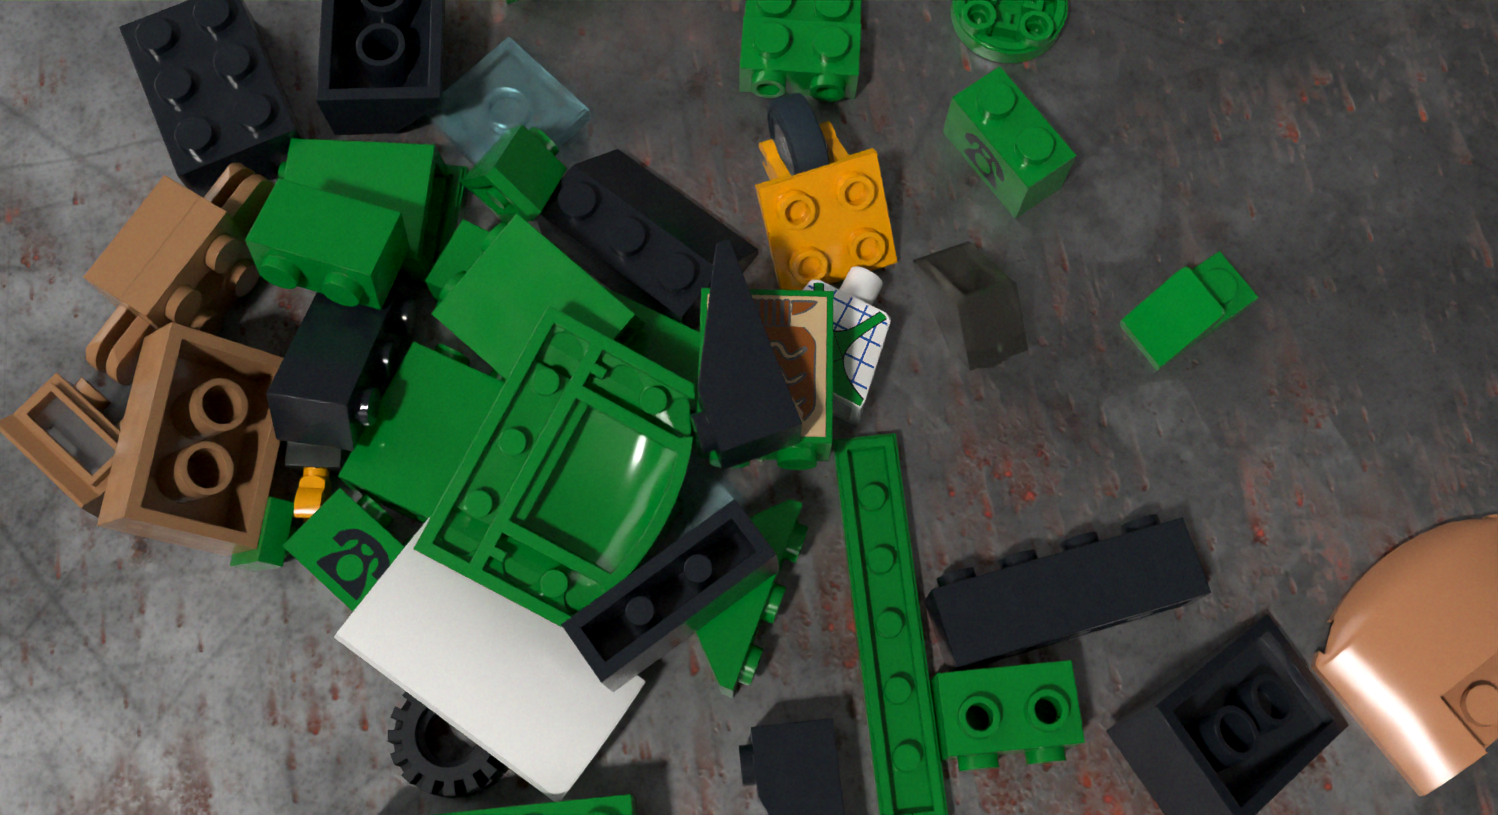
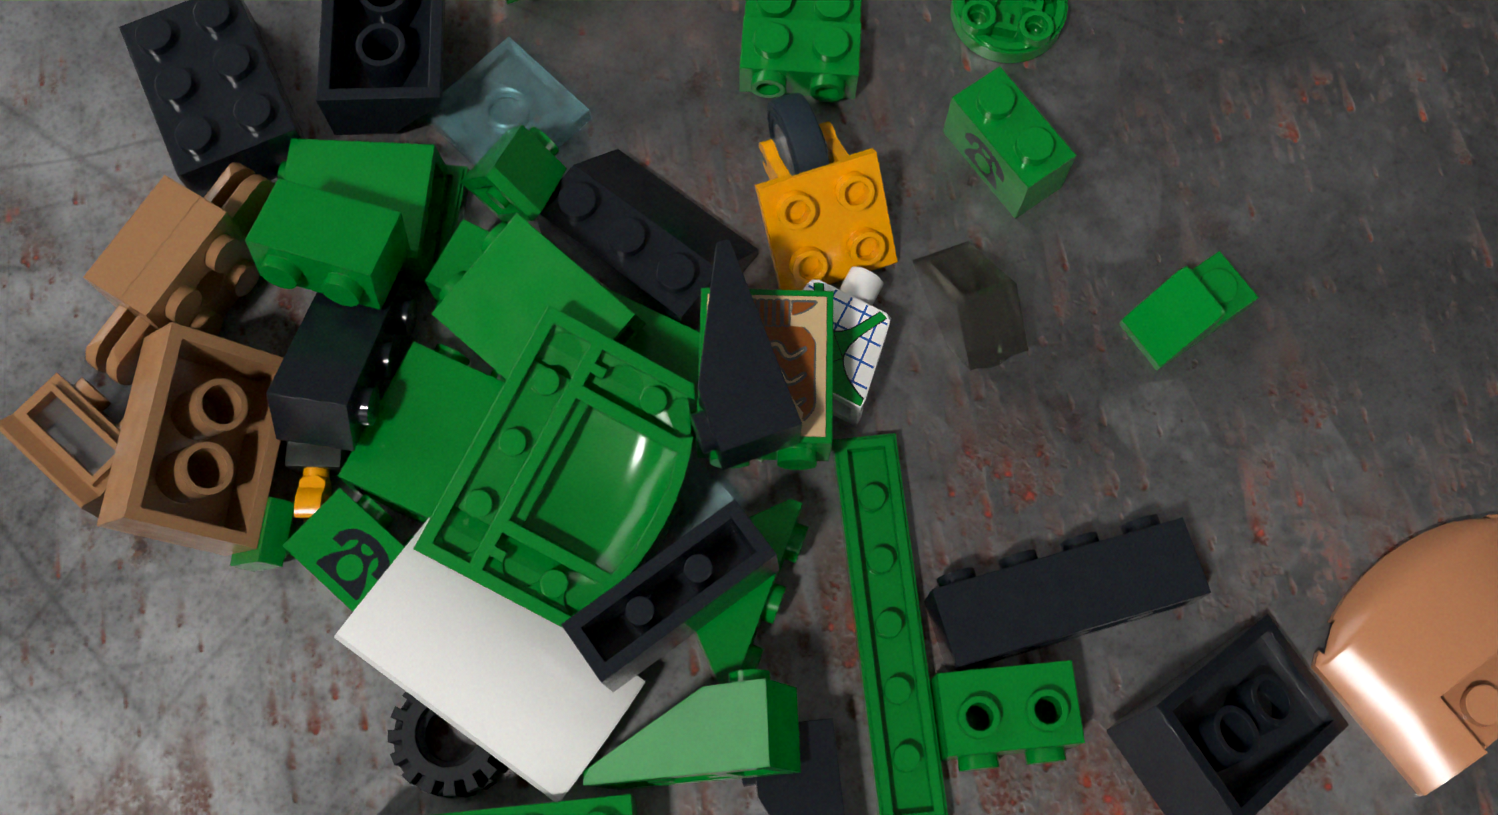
none -> slope [583,669,801,790]

